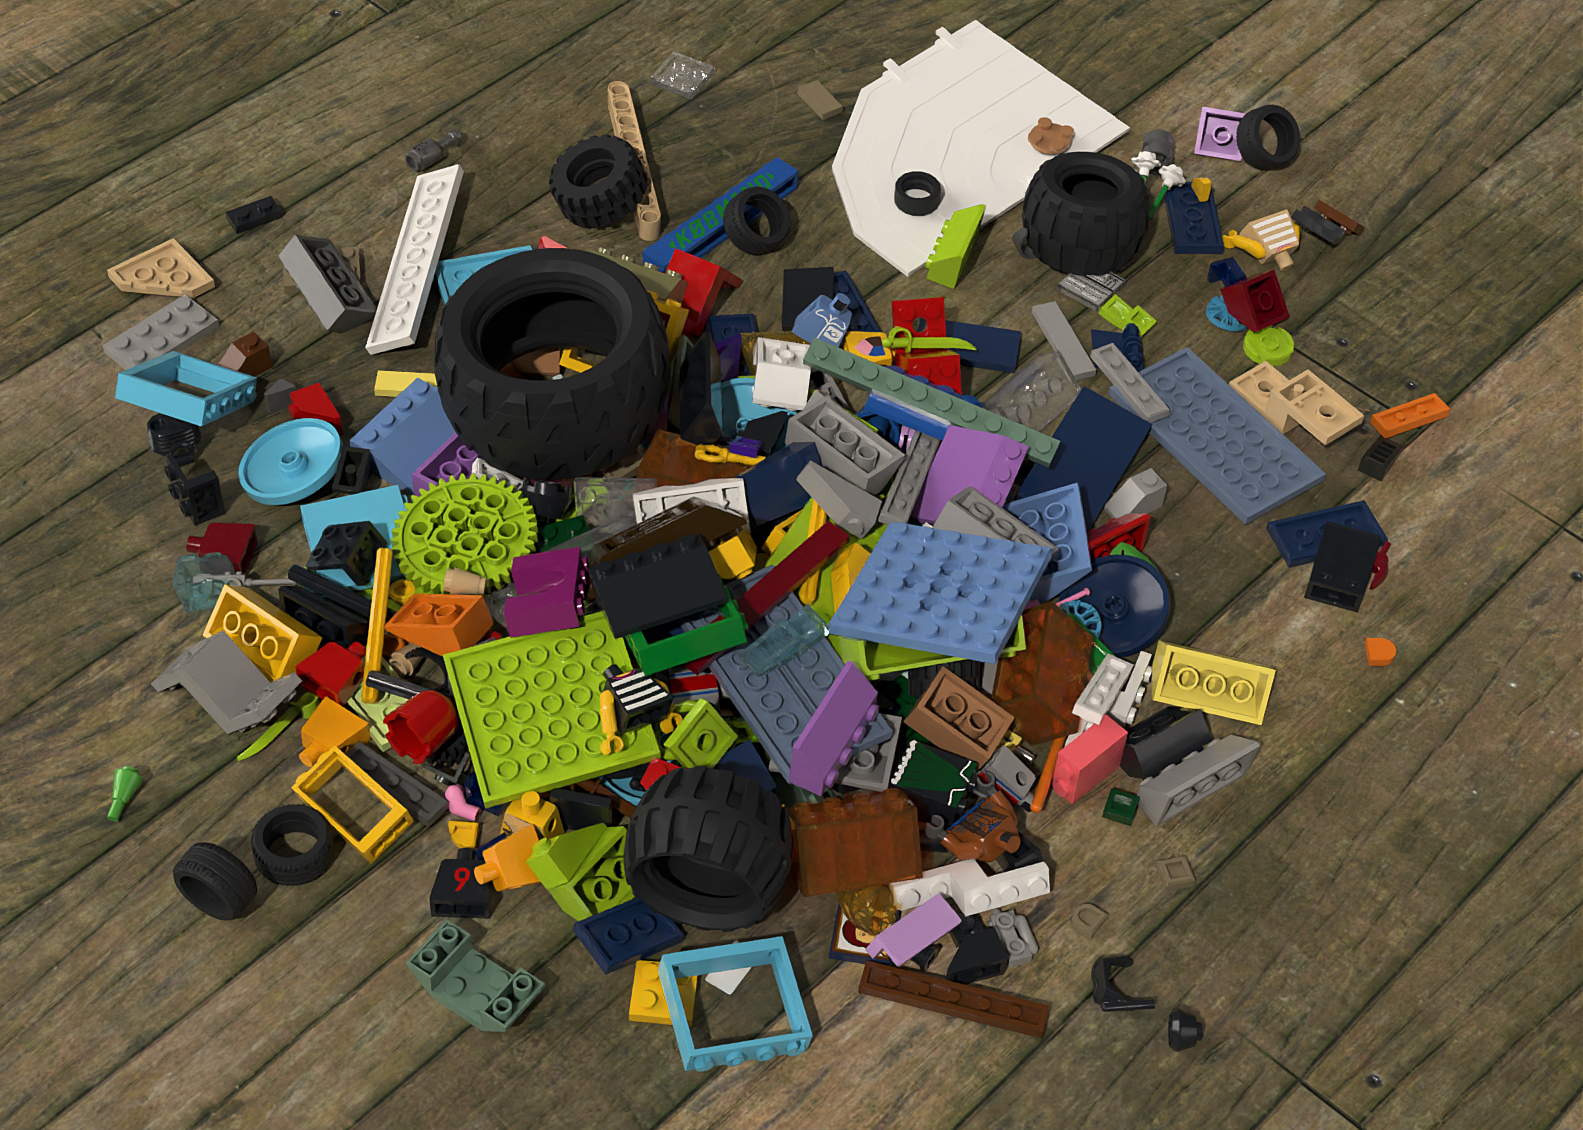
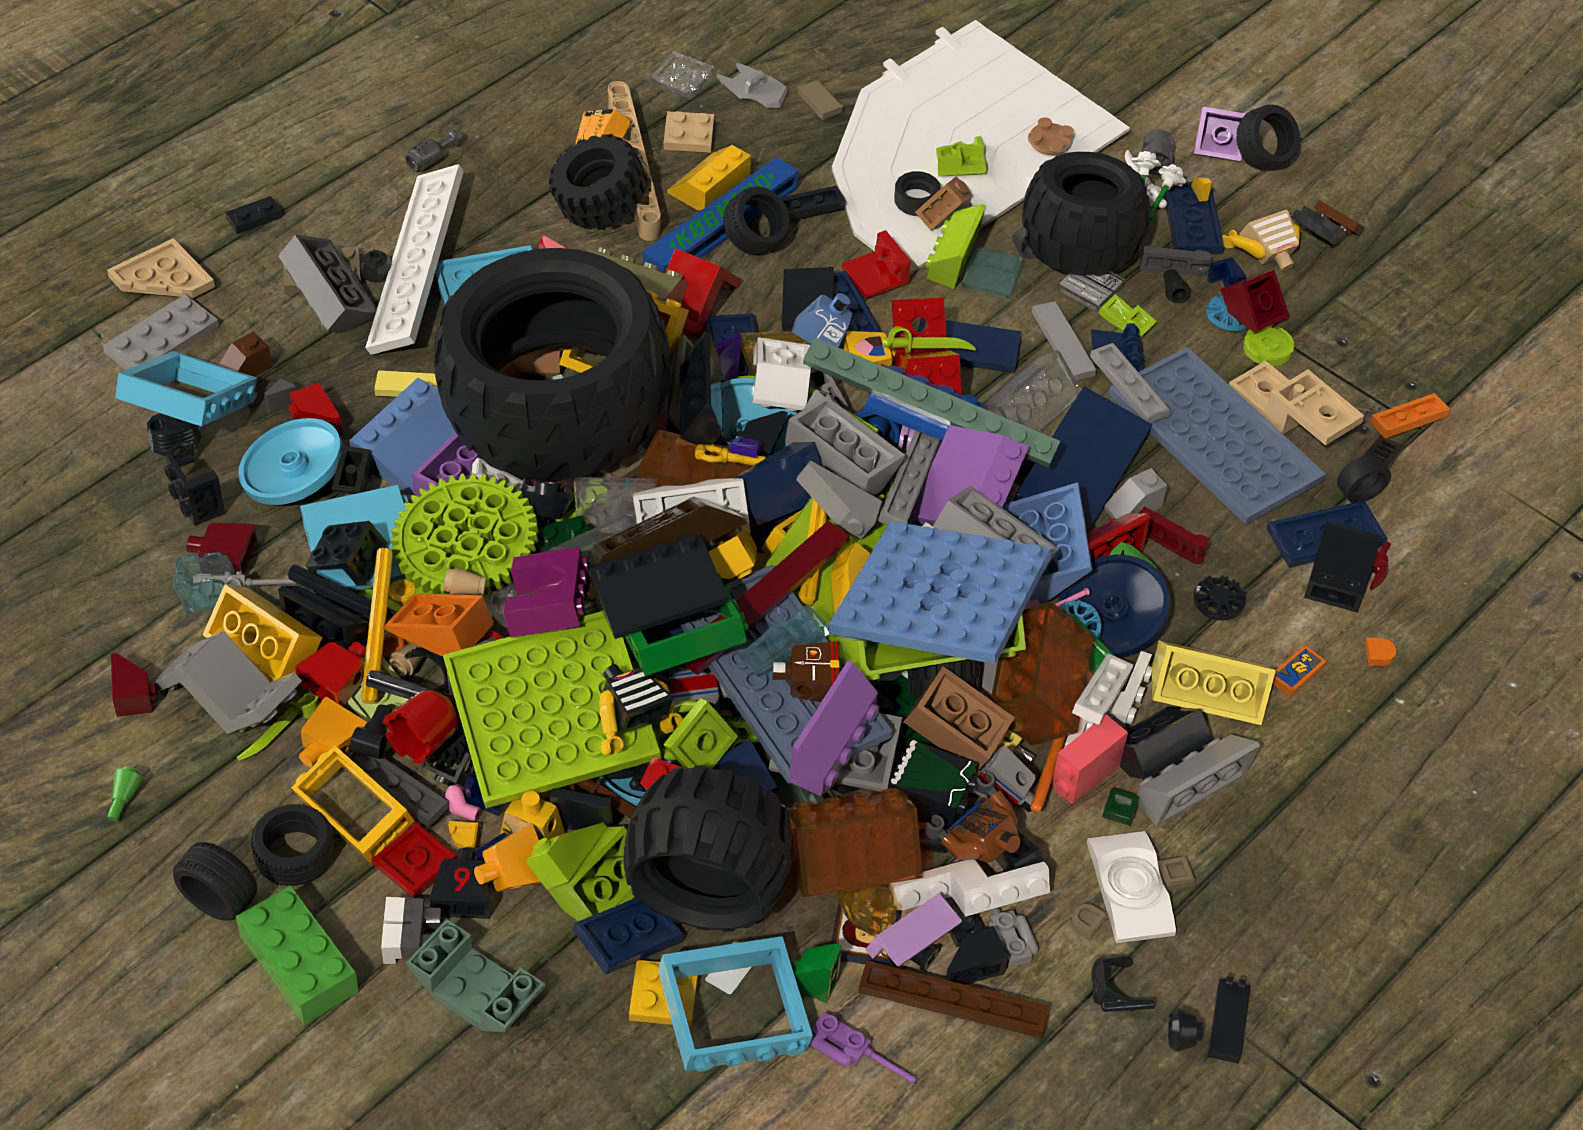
none -> dark red slope [111,653,157,717]
none -> bright green brick [236,886,359,1025]
none -> black pin [350,704,393,759]
none -> pearl dark grey cone [360,250,392,283]
none -> red tile [372,822,457,898]
none -> hips [381,897,442,964]
none -> light orange torso [576,109,631,144]
none -> tan plate [663,111,714,153]
none -> yellow slope [667,145,751,211]
none -> light grey shield [717,63,788,108]
none -> reddish brown torso [772,641,839,702]
none -> black plate [781,185,846,220]
none -> green slope [792,944,842,1003]
none -> medium lavender piece [810,1012,916,1084]
none -> red bracket [842,230,911,298]
none -> medium nougat bracket [915,176,972,230]
none -> lime slope [936,136,986,176]
none -> clear light blue slope [962,246,1023,299]
none -> white slope [1087,831,1176,943]
none -> white sword [1125,150,1167,209]
none -> dark red plate [1139,506,1209,564]
none -> dark grey hinge [1140,246,1212,276]
none -> pearl dark grey cone [1163,269,1190,303]
none -> black wheel [1193,575,1246,621]
none -> black hinge [1207,976,1250,1064]
none -> tile [1272,645,1327,698]
none -> black tyre [1337,454,1391,503]

